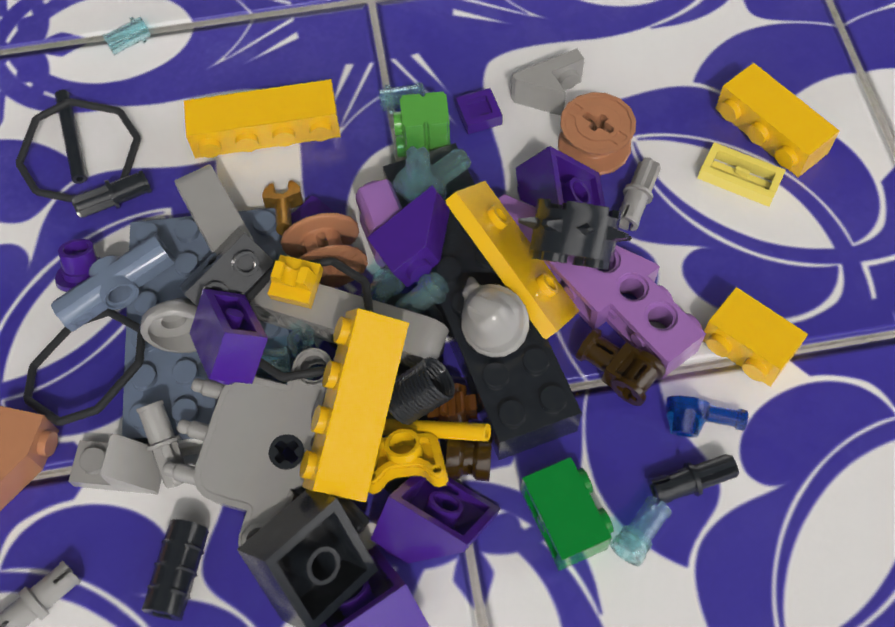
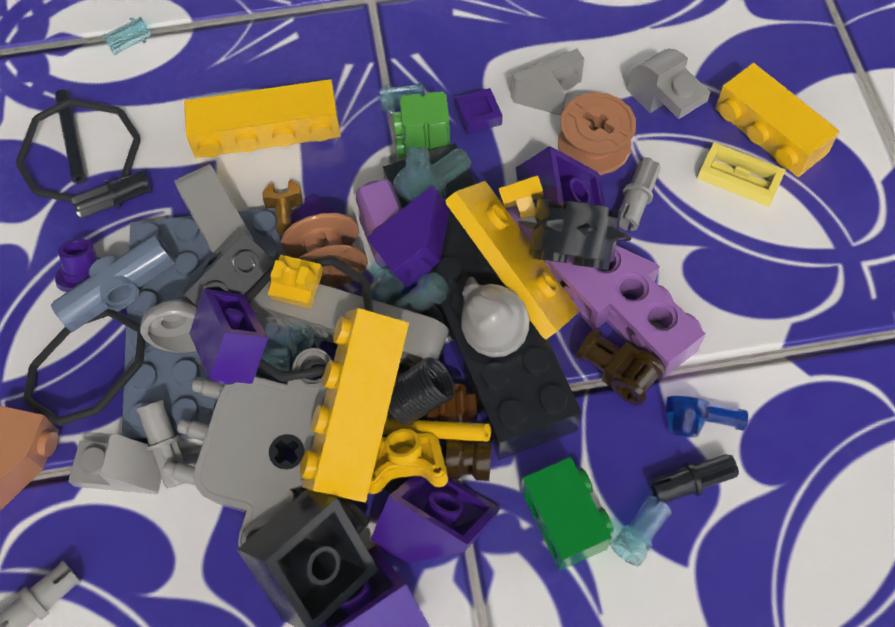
black axle [141,519,209,621] -> none
yellow brick [703,287,808,387] -> none
none -> yellow tile [499,175,544,218]
none -> light grey brick [627,49,710,119]

